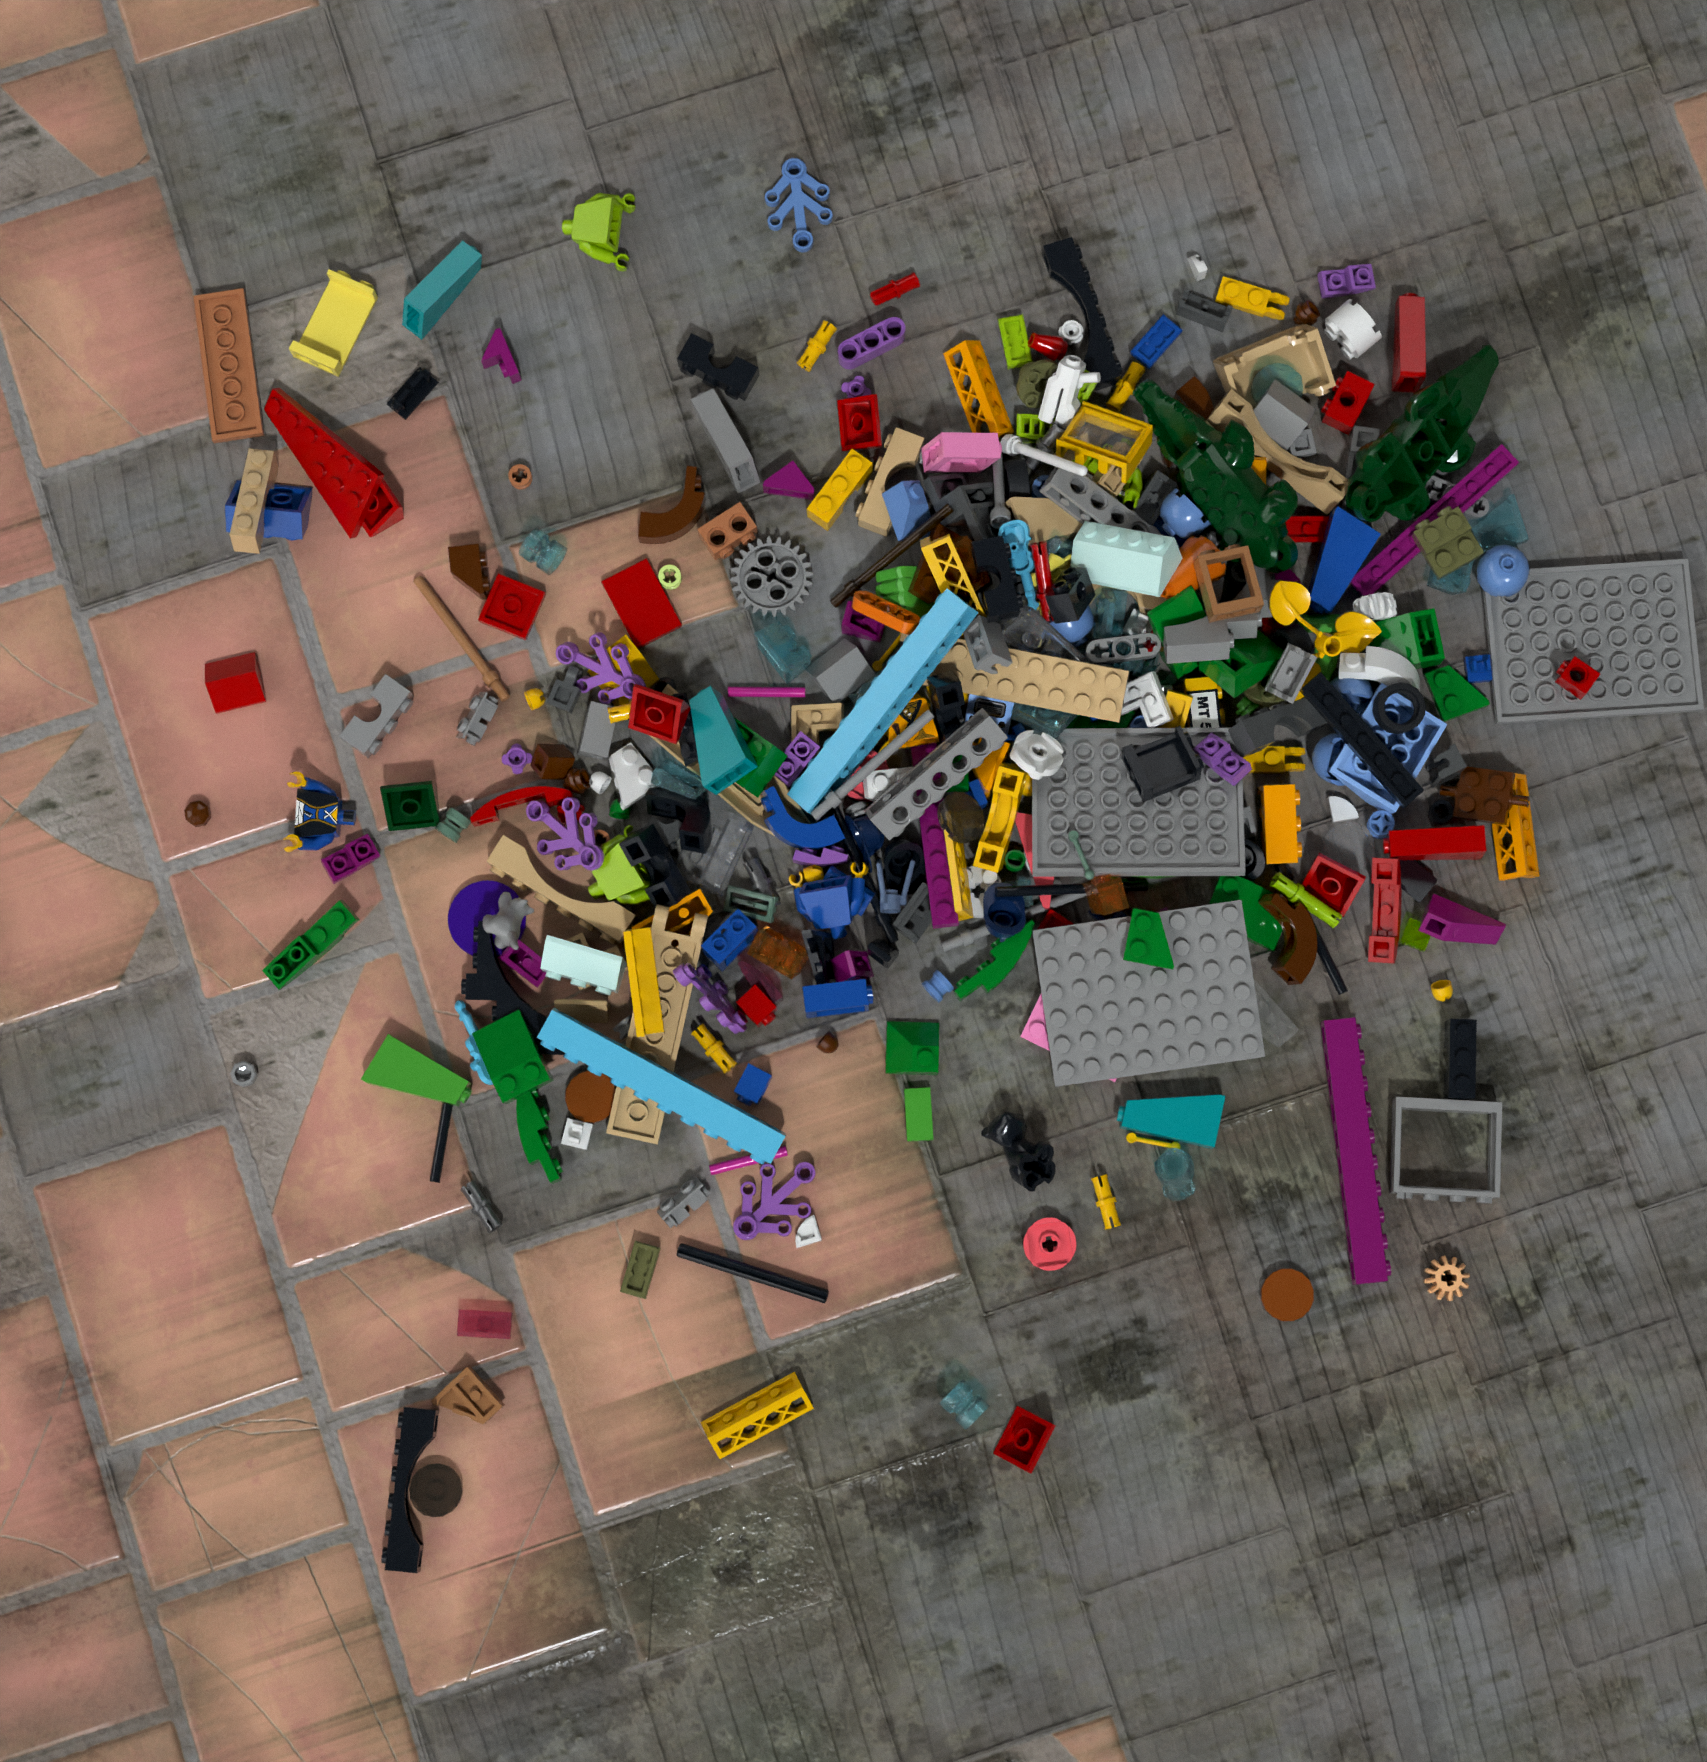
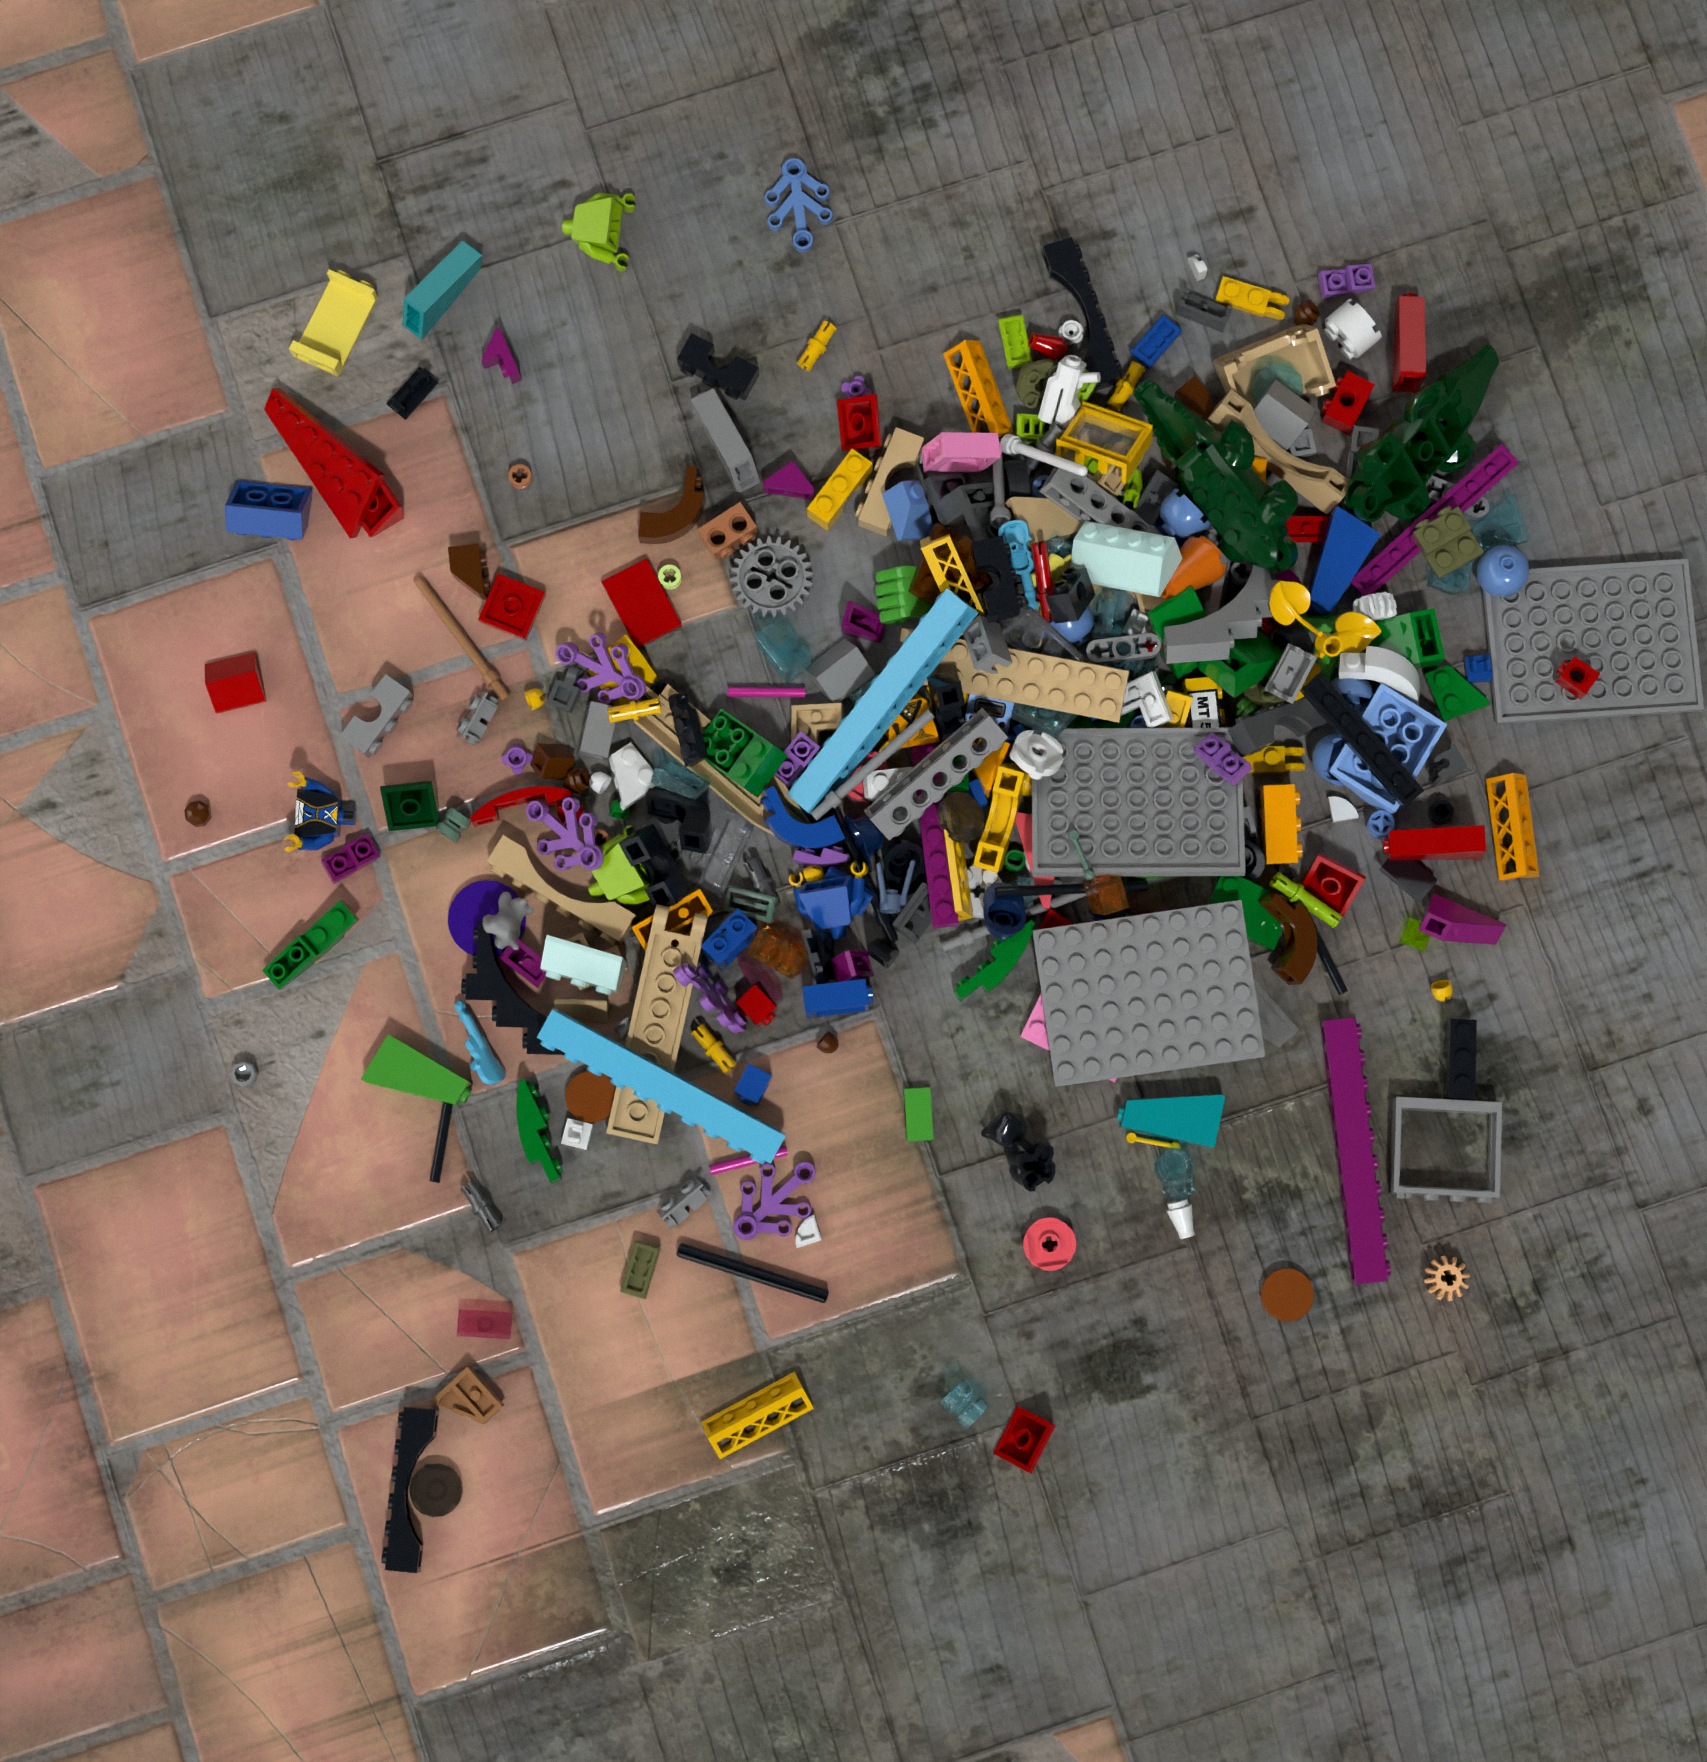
nougat plate [193,288,264,443] -> none
tan arch [229,448,278,554] -> none
green slope [472,1010,554,1104] -> none
clear light blue wheel [519,528,567,575] -> none
yellow fence [623,927,664,1037] -> none
red slope [628,684,690,744] -> none
teal slope [689,686,758,795] -> none
dark brown bar [830,503,954,608] -> none
medium lavender beam [838,317,905,370] -> none
light grey bush [845,801,868,820] -> none
orange beam [851,590,920,635] -> none
red axle [870,272,920,306] -> none
yellow hinge [872,632,901,672] -> none
green slope [886,1021,939,1075] -> none
medium blue wheel [921,970,954,1003] -> none
yellow pin [1091,1174,1121,1230] -> none
black panel [1121,726,1204,802] -> none
green wing [1123,908,1174,970] -> none
medium nougat window [1193,544,1264,623] -> none
red slope [1368,857,1402,964] -> none
black tyre [1373,682,1426,734] -> none
reddish brown plate [1440,766,1530,825] -> none
none -> white cone [1166,1198,1195,1239]

